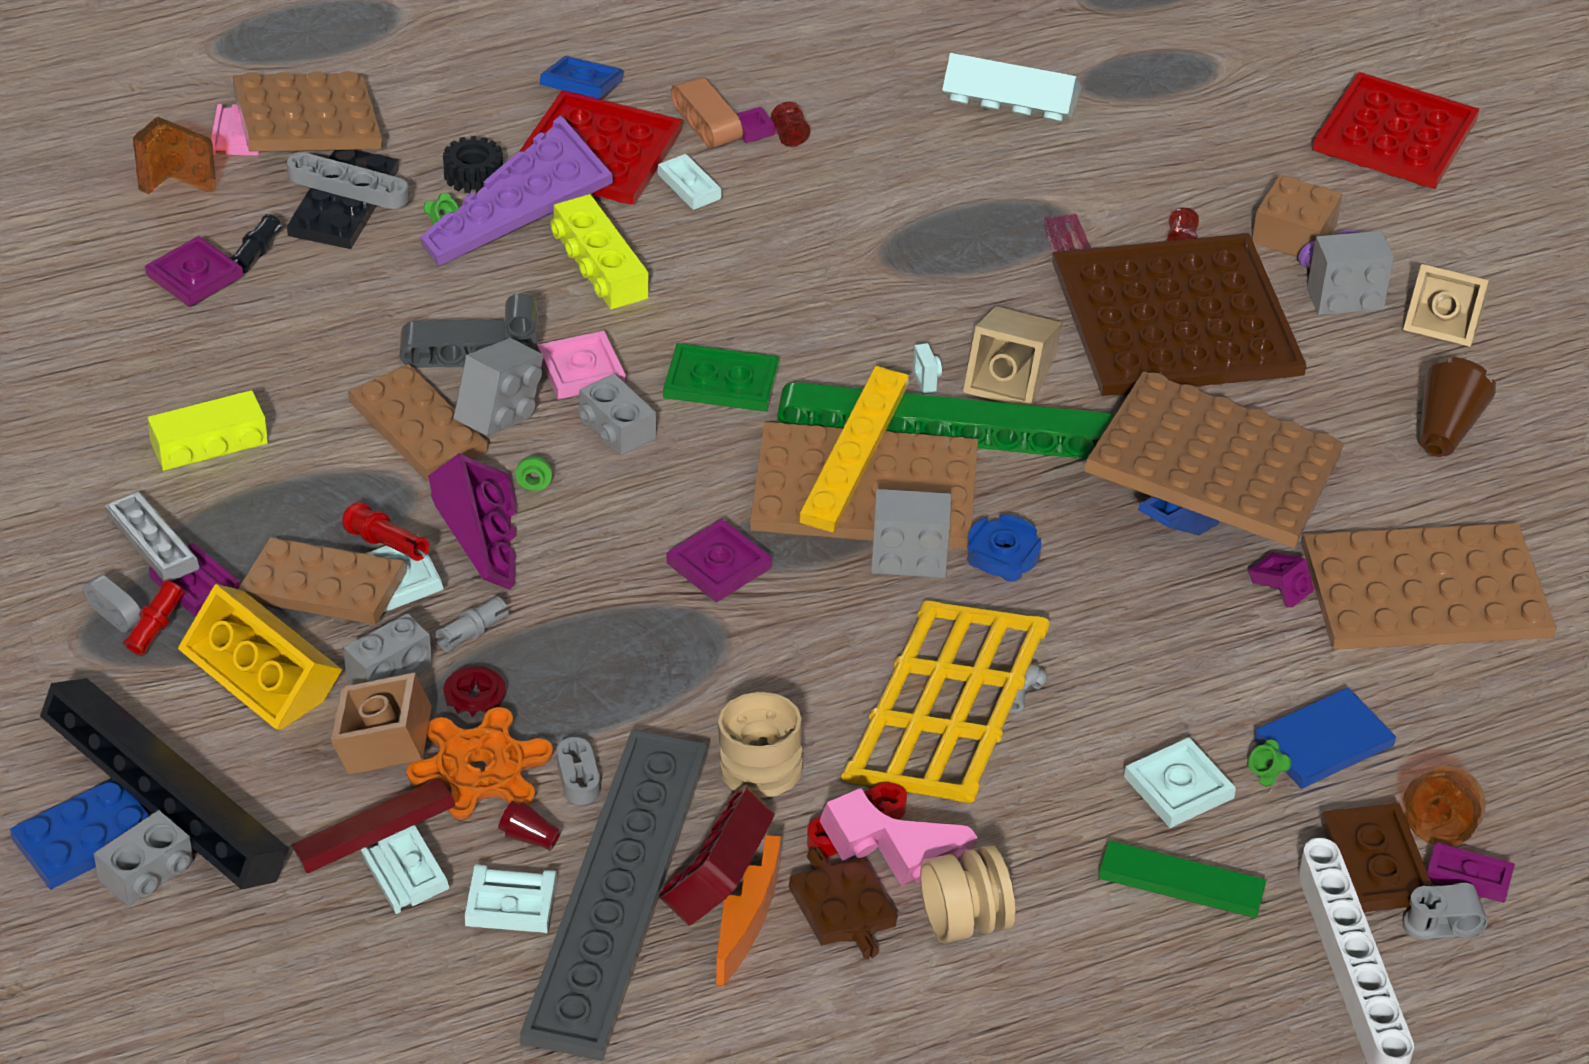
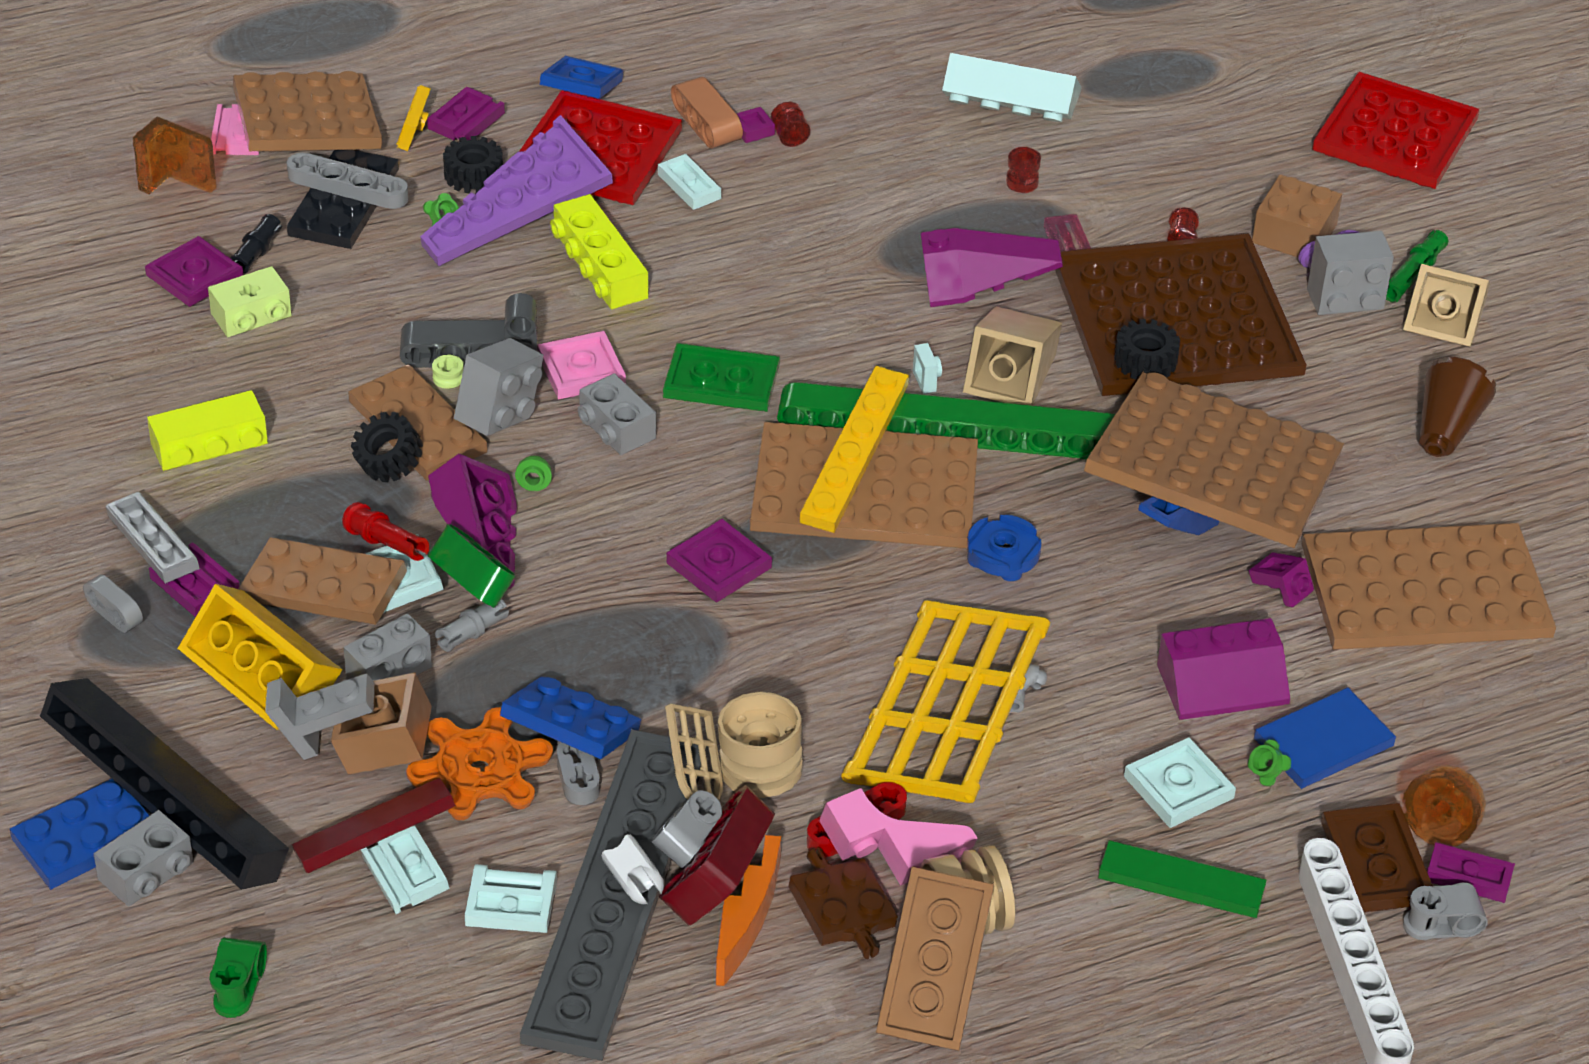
red pin [123,580,185,656] -> none
dark red gear [443,666,506,717] -> none
dark red cone [498,801,561,851] -> none
light grey brick [871,489,951,578] -> none
none -> yellowish green brick [208,266,292,338]
none -> green piece [209,937,267,1018]
none -> light grey bracket [265,673,375,760]
none -> black tyre [351,412,423,482]
none -> yellow plate [396,85,431,151]
none -> magenta plate [427,87,505,140]
none -> green beam [427,524,516,608]
none -> yellowish green bush [432,355,464,389]
none -> blue plate [500,676,641,759]
none -> white piece [601,835,664,904]
none -> light grey piece [651,790,722,868]
none -> tan window [665,704,723,800]
none -> medium nougat plate [876,867,994,1051]
none -> magenta wedge [921,228,1063,307]
none -> clear red wheel [1006,147,1041,193]
none -> black tyre [1114,319,1180,380]
none -> magenta slope [1157,618,1290,720]
none -> green pin [1386,230,1449,302]

